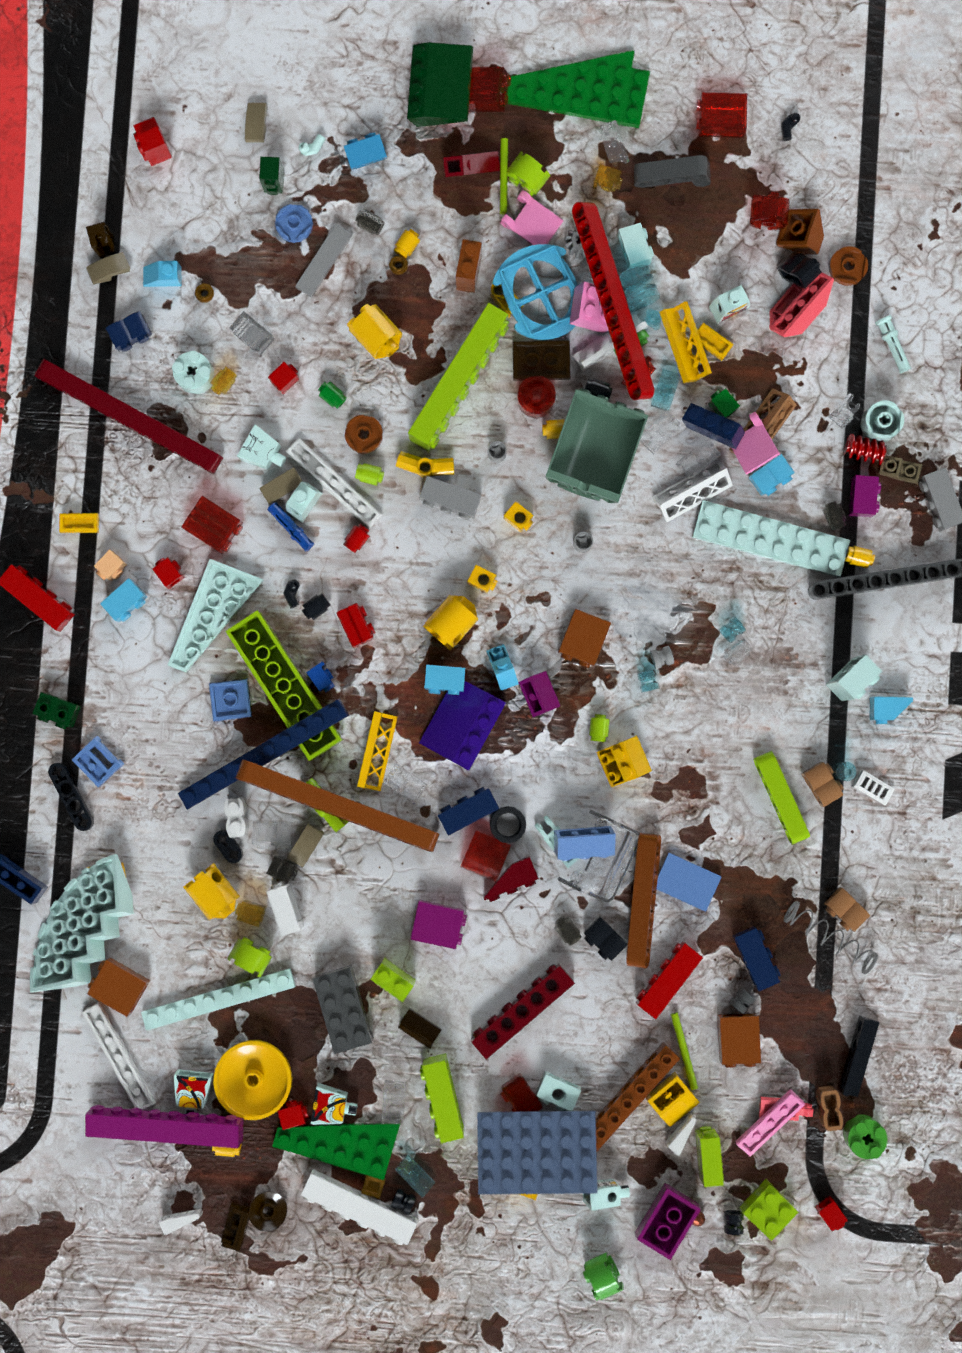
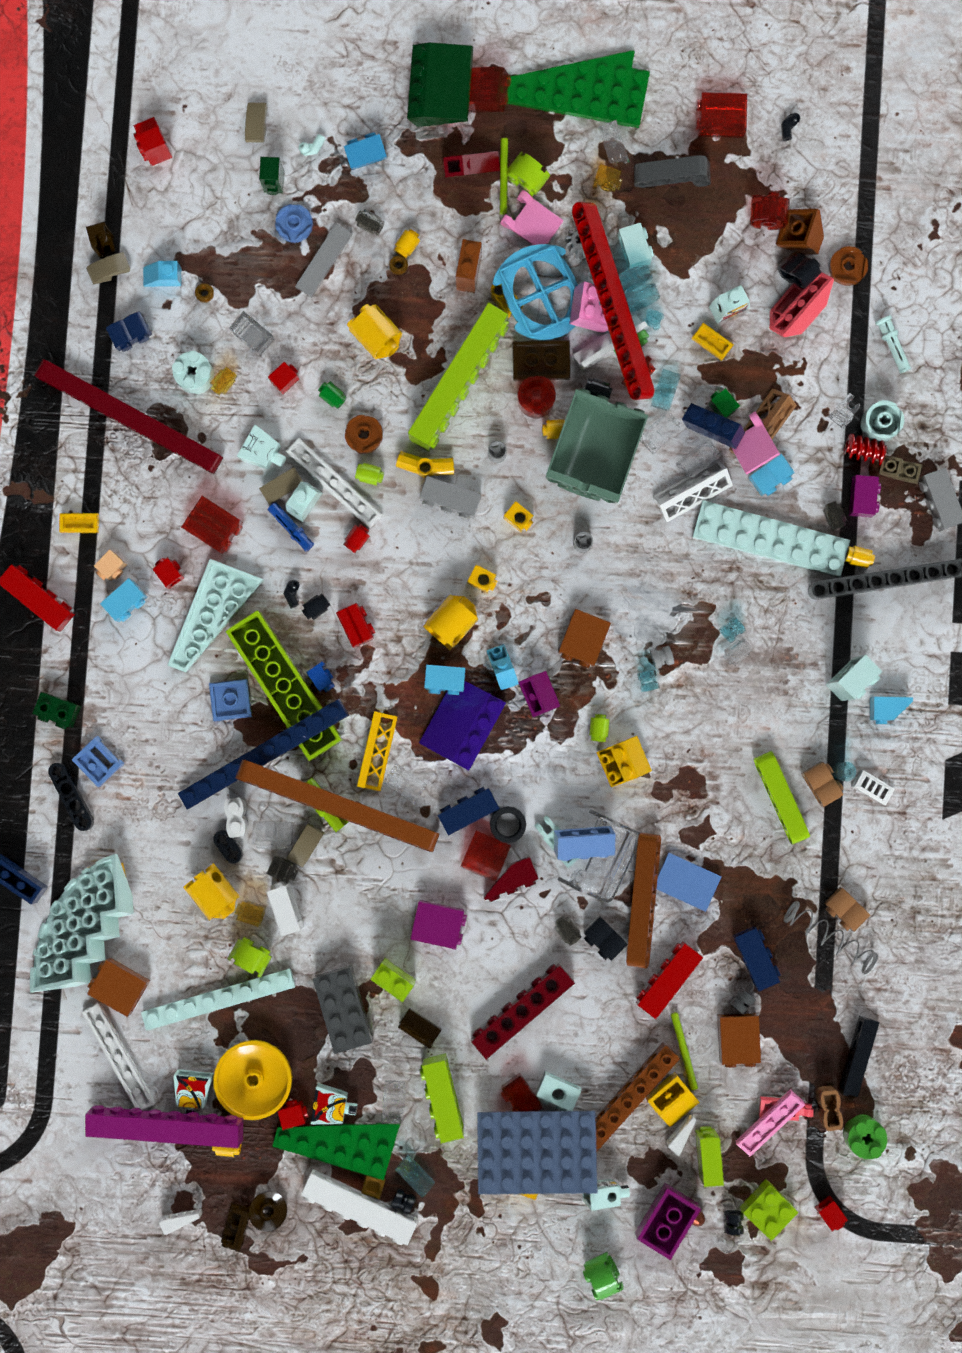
yellow fence [659,301,712,383] -> none

